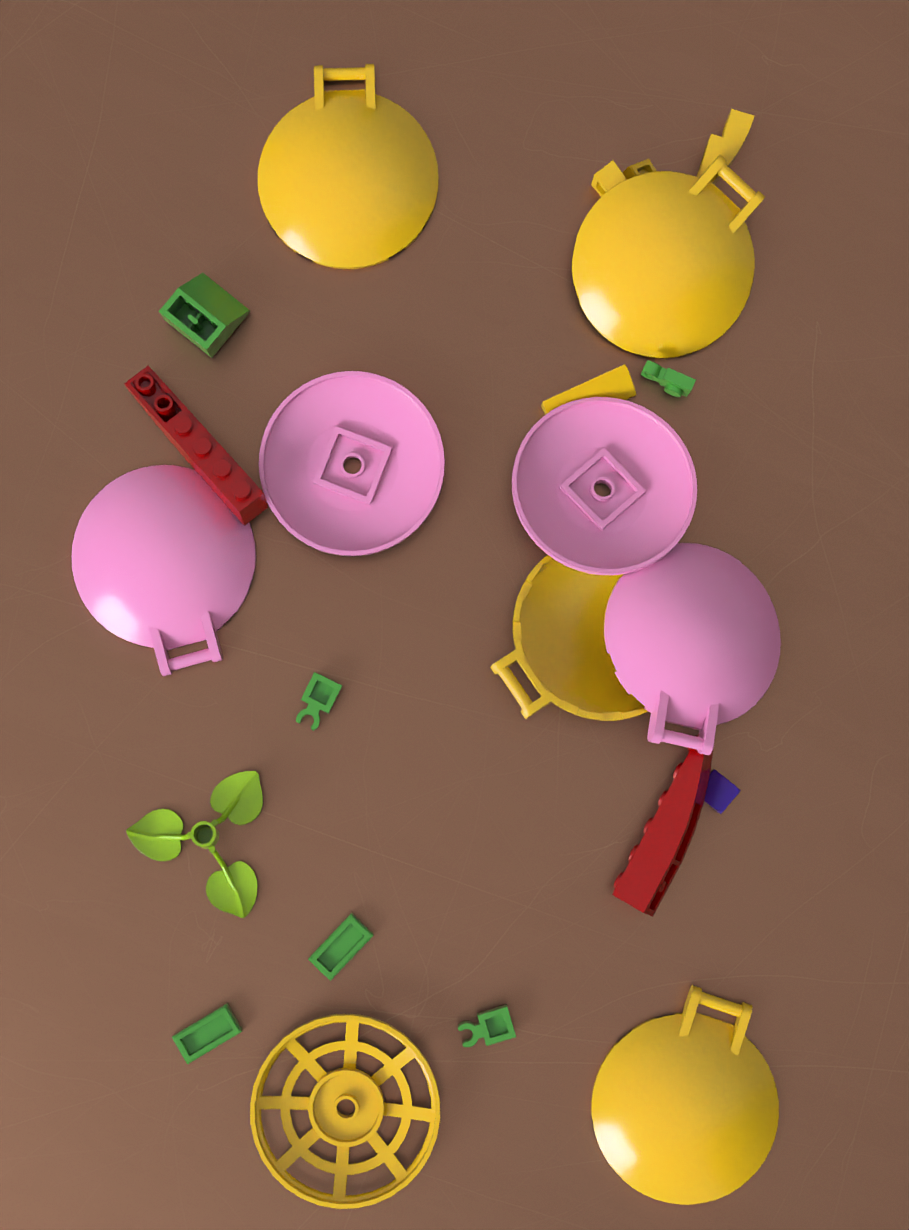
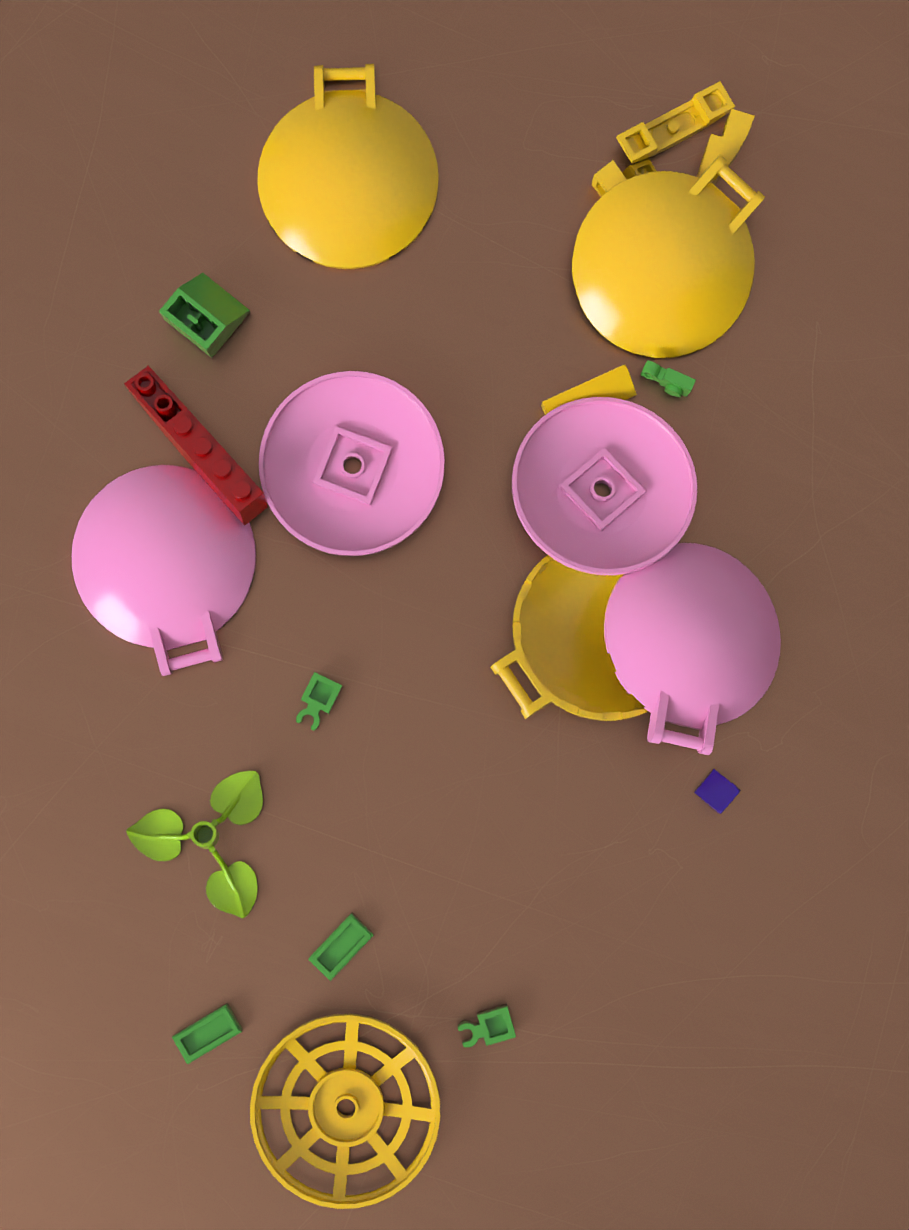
yellow dish [591,985,779,1205] -> none
red slope [612,734,715,917] -> none
none -> yellow slope [616,81,735,164]

